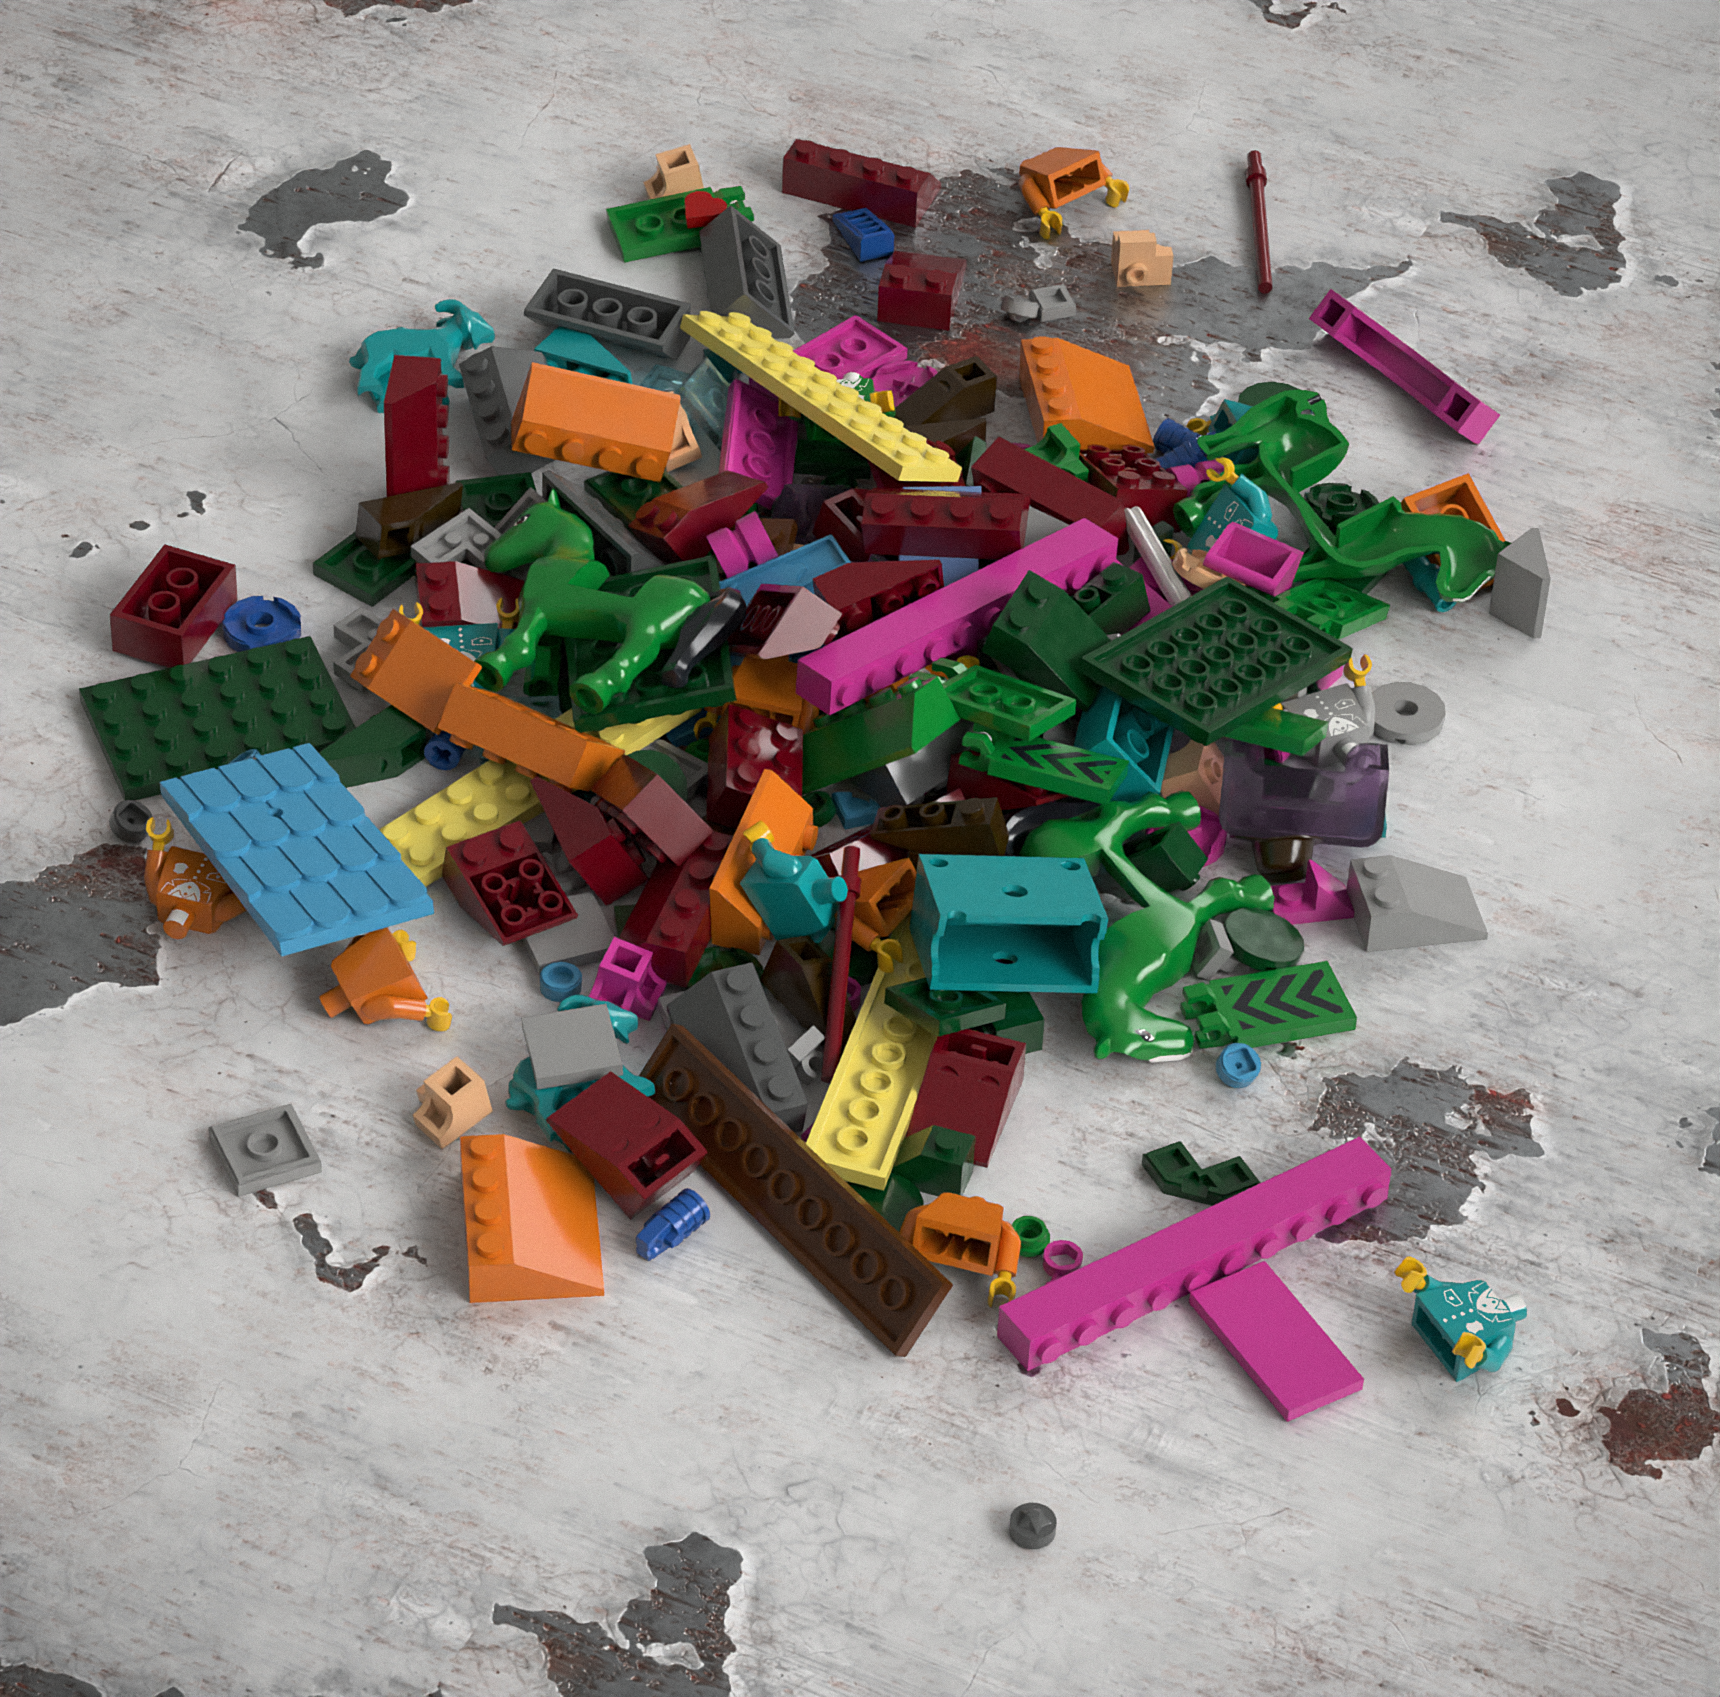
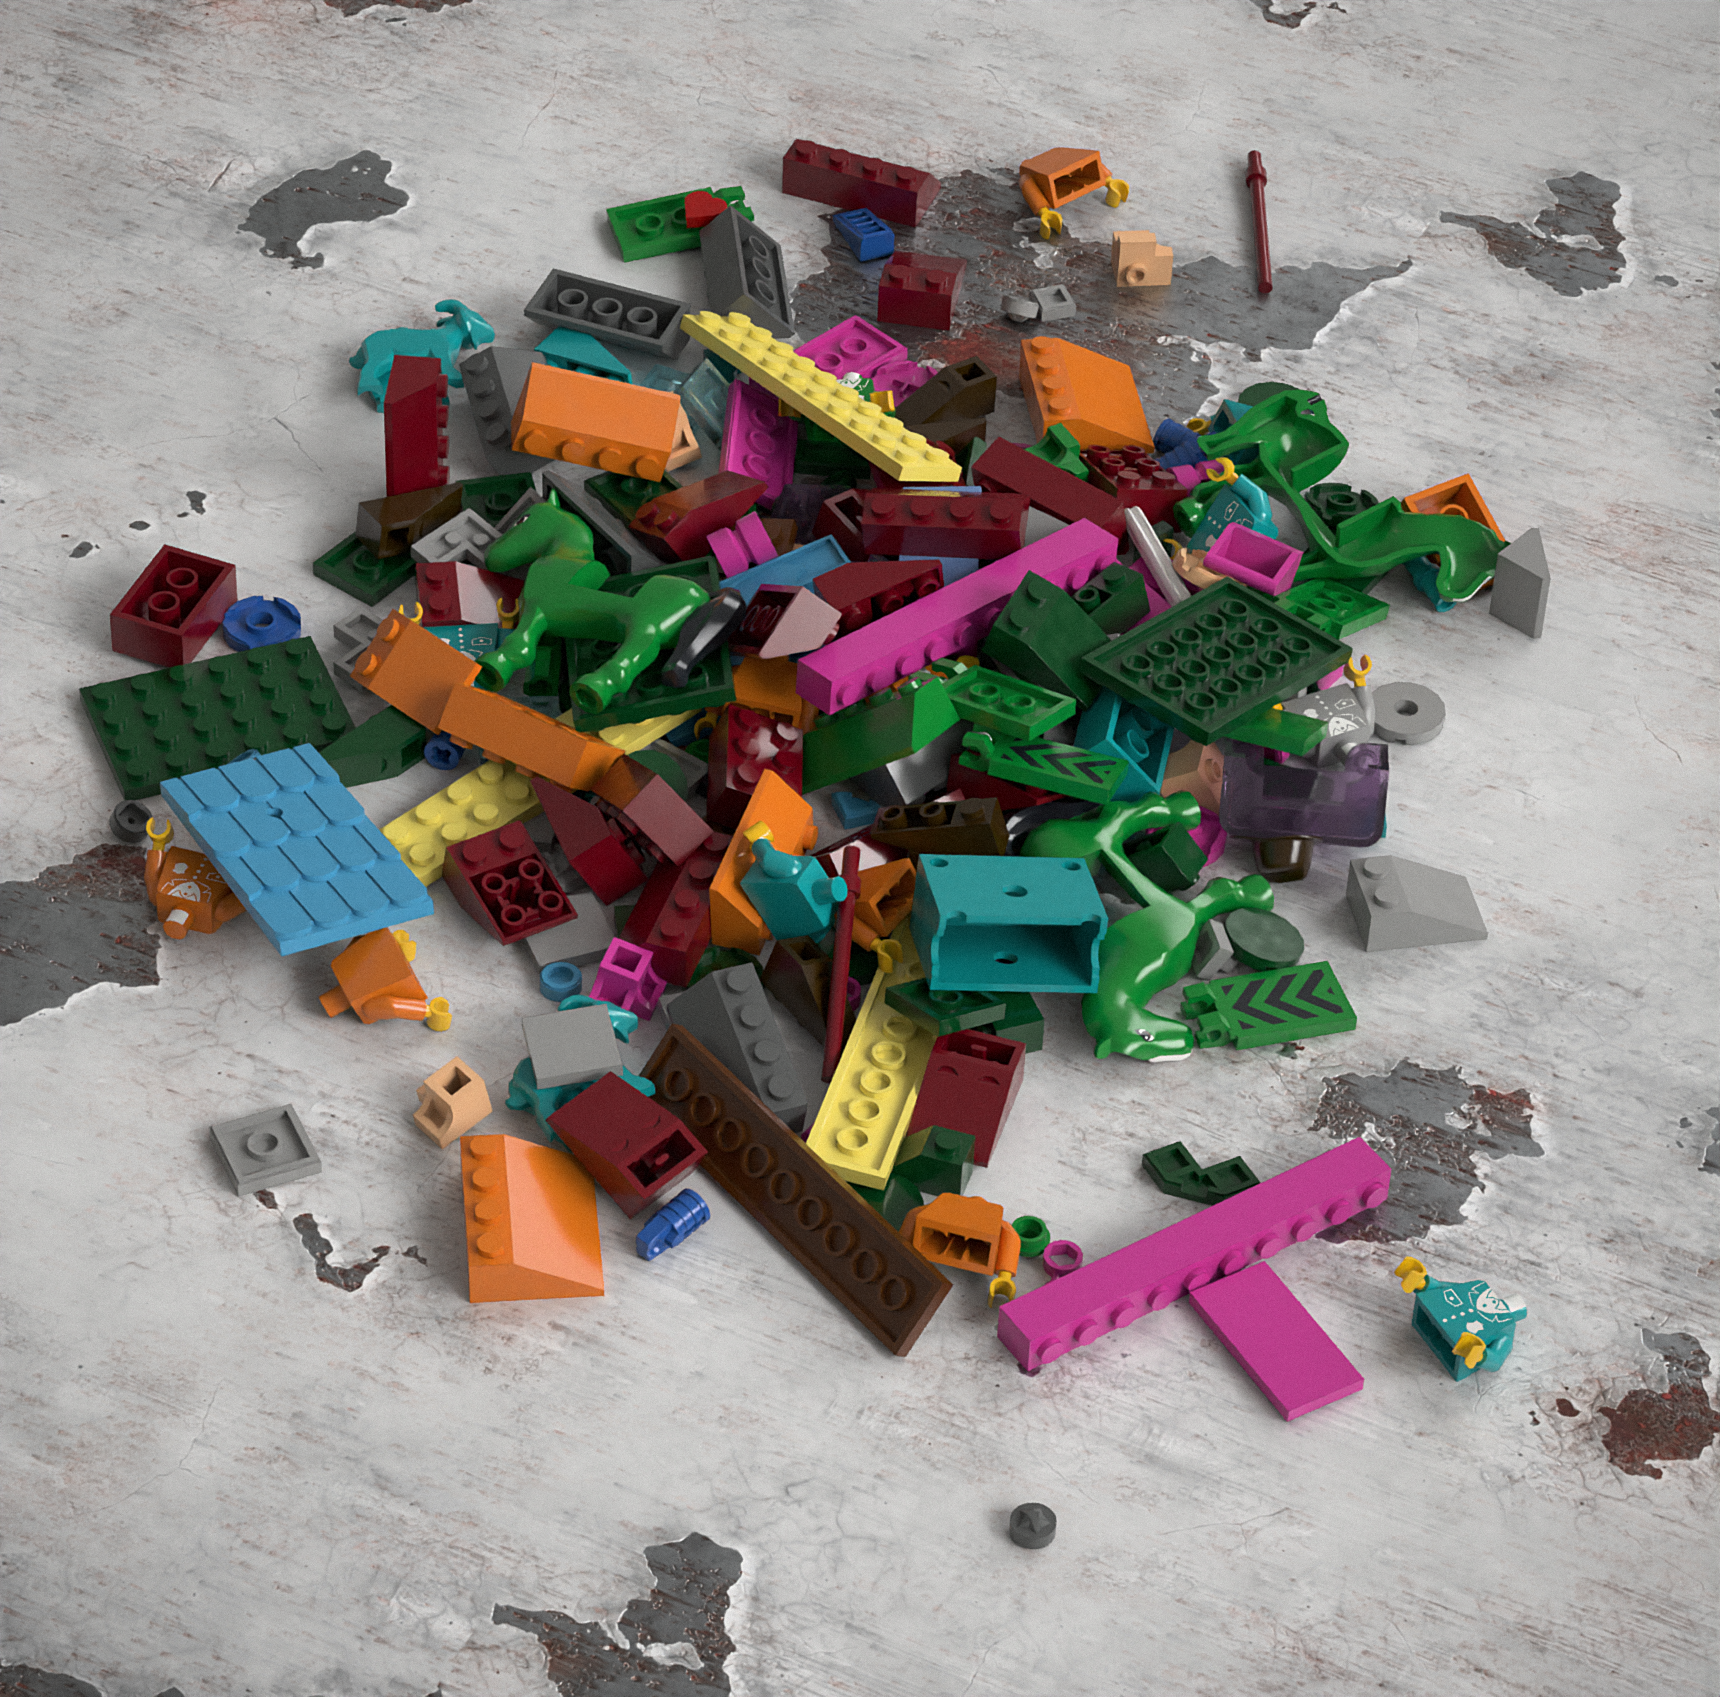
light nougat brick [644,144,704,200] -> none
light grey tile [787,1025,825,1085] -> none
dark green tile [802,791,836,828] -> none
dark azure tile [1216,1043,1261,1088] -> none
dark pink slope [1270,859,1355,925] -> none
dark pink arch [1309,289,1500,445] -> none

